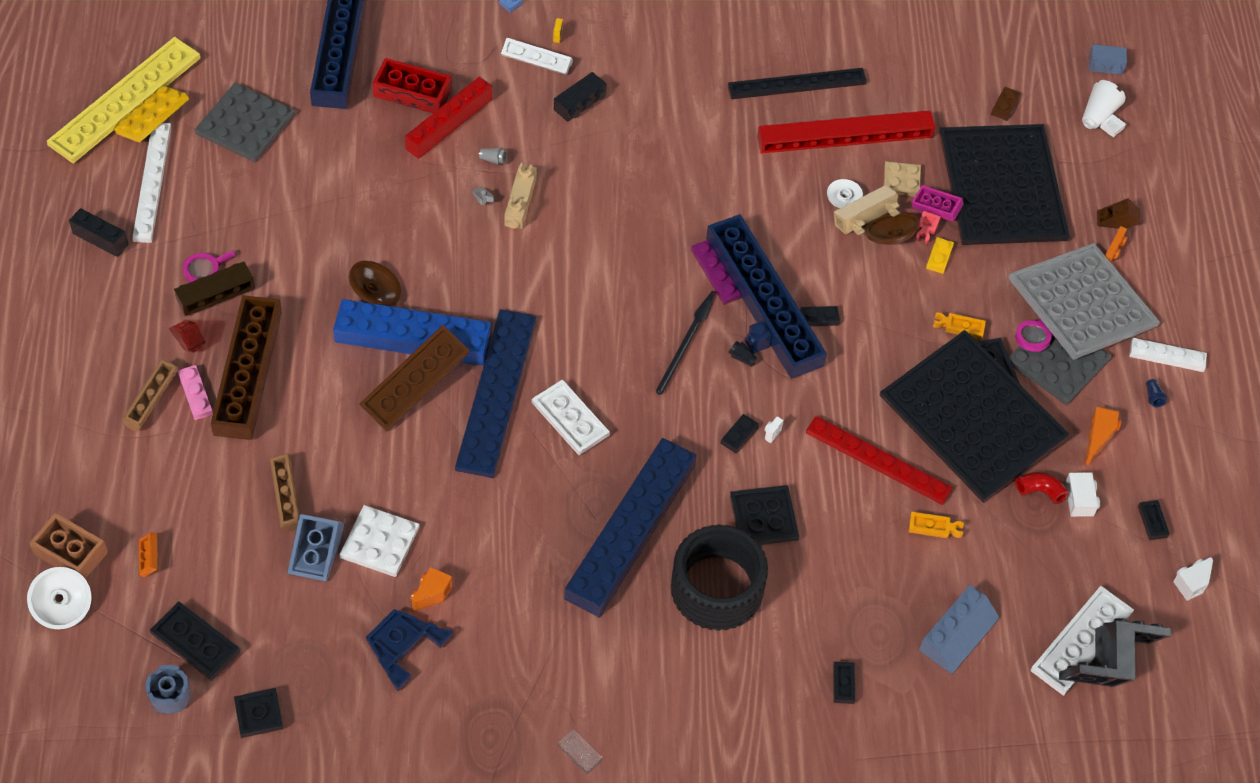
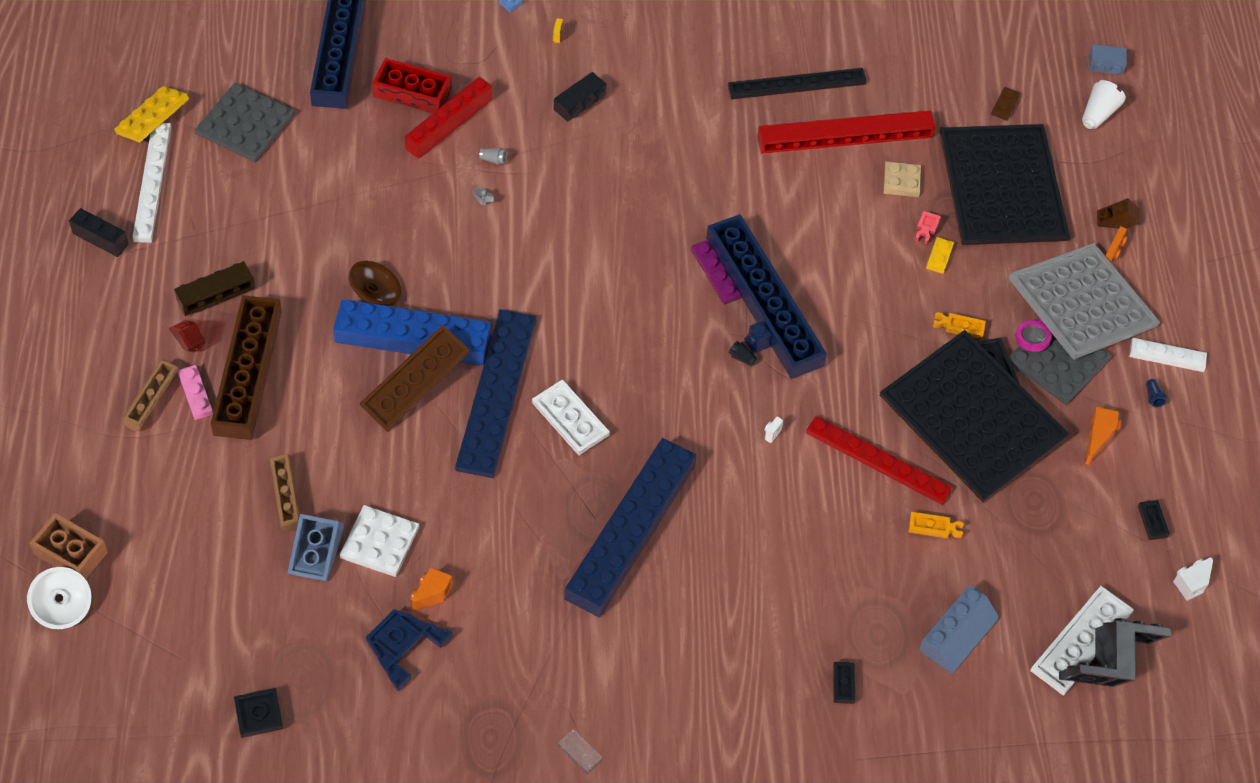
light yellow plate [47,37,201,164] -> none
orange plate [139,532,158,577] -> none
sand blue brick [145,665,191,714] -> none
black plate [150,601,240,681] -> none
piece [183,250,235,283] -> none
white hinge [501,38,573,75] -> none
tan brick [504,163,537,229] -> none
black piece [656,291,715,395] -> none
black tyre [671,524,768,631] -> none
black plate [720,414,759,453] -> none
black plate [730,485,799,545] -> none
black plate [800,306,840,326] -> none
white dish [827,179,863,208] -> none
tan brick [834,185,900,235] -> none
reddish brown dish [865,212,920,245] -> none
dark pink piece [912,185,964,222] -> none
red cylinder [1015,472,1070,504] -> none
white brick [1065,473,1100,517] -> none
white plate [1100,114,1126,138] -> none

